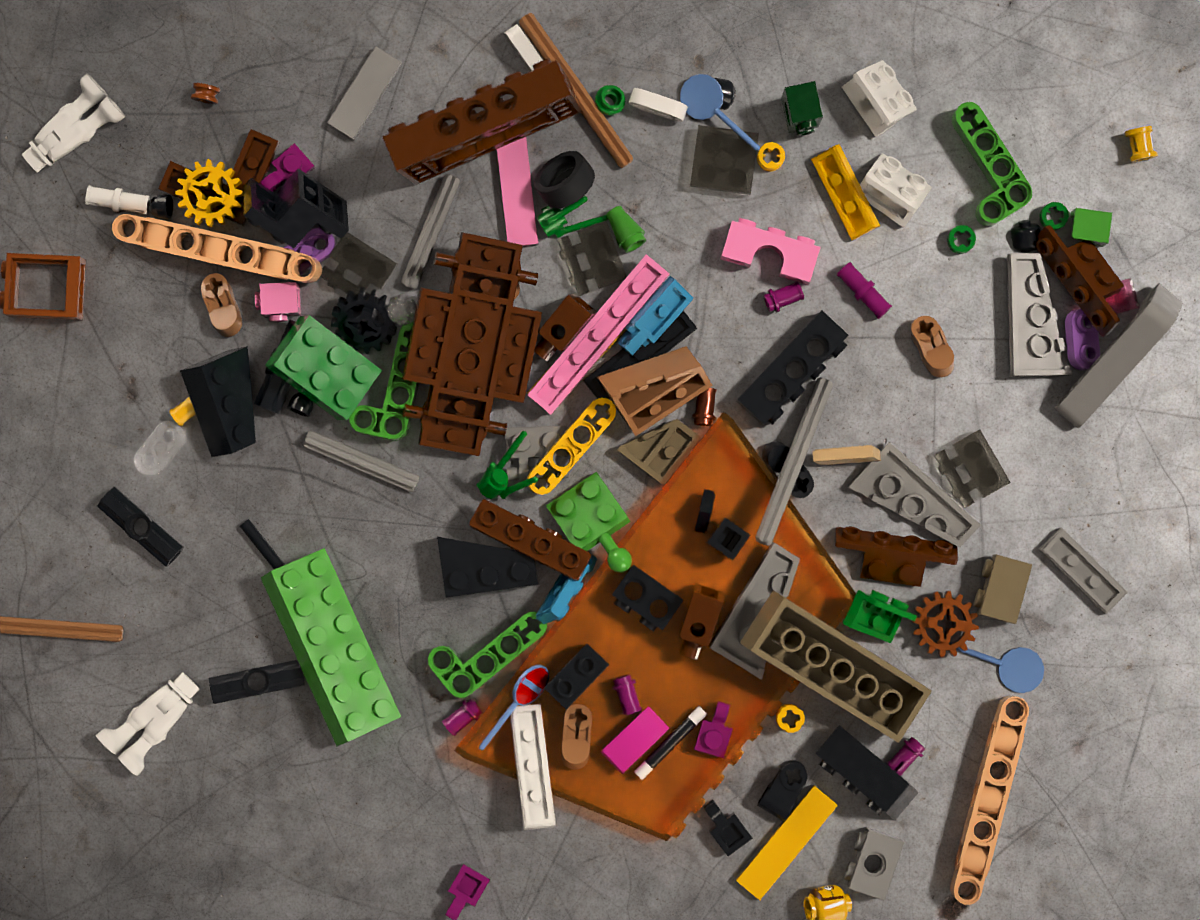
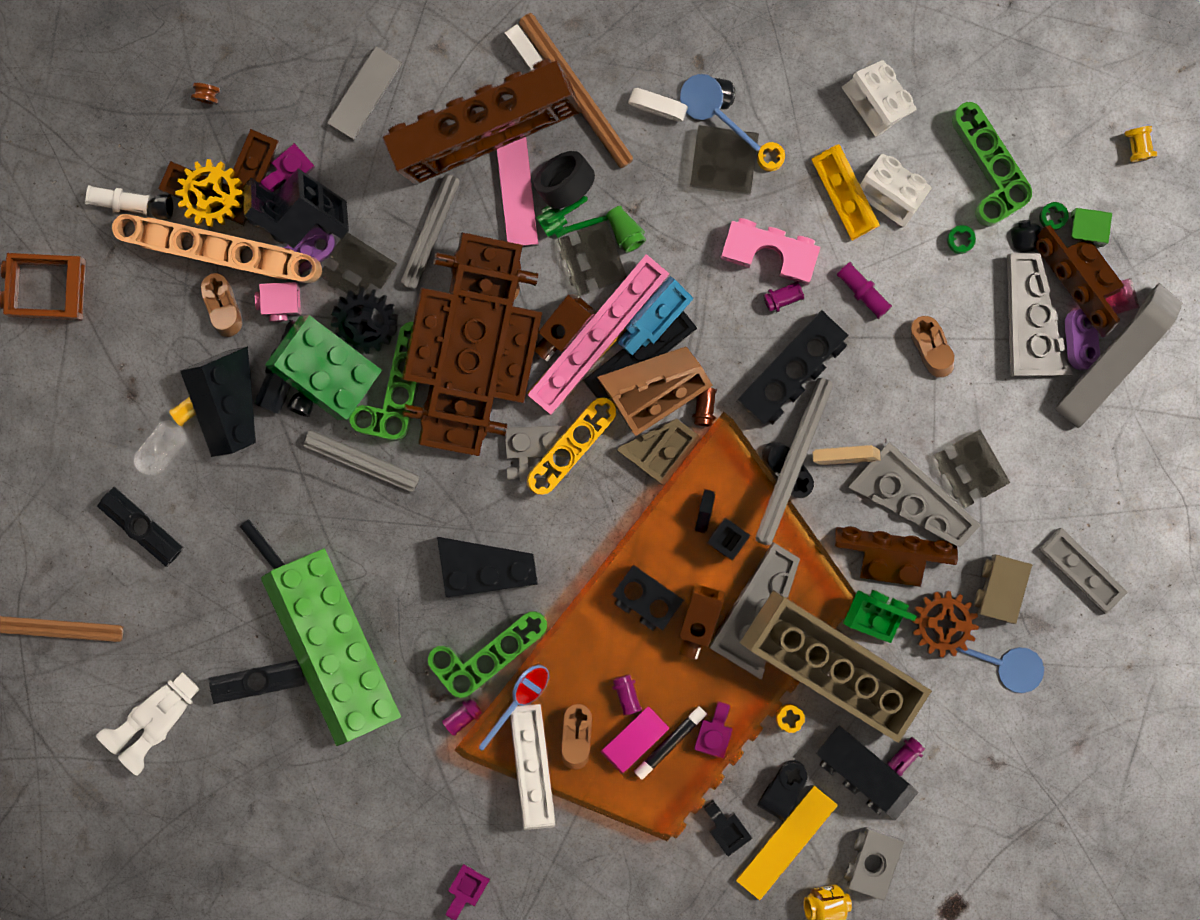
white piece [21,73,125,173] -> none
clear plate [388,290,420,326] -> none
reddish brown bracket [469,499,591,581] -> none
green plant [476,431,538,499] -> none
dark azure hinge [536,551,597,624] -> none
black brick [544,643,610,710] -> none
bright green plate [546,471,632,572] -> none
green plate [595,85,625,116] -> none
dark green brick [781,81,823,136] -> none
light nougat beam [950,695,1029,905] -> none

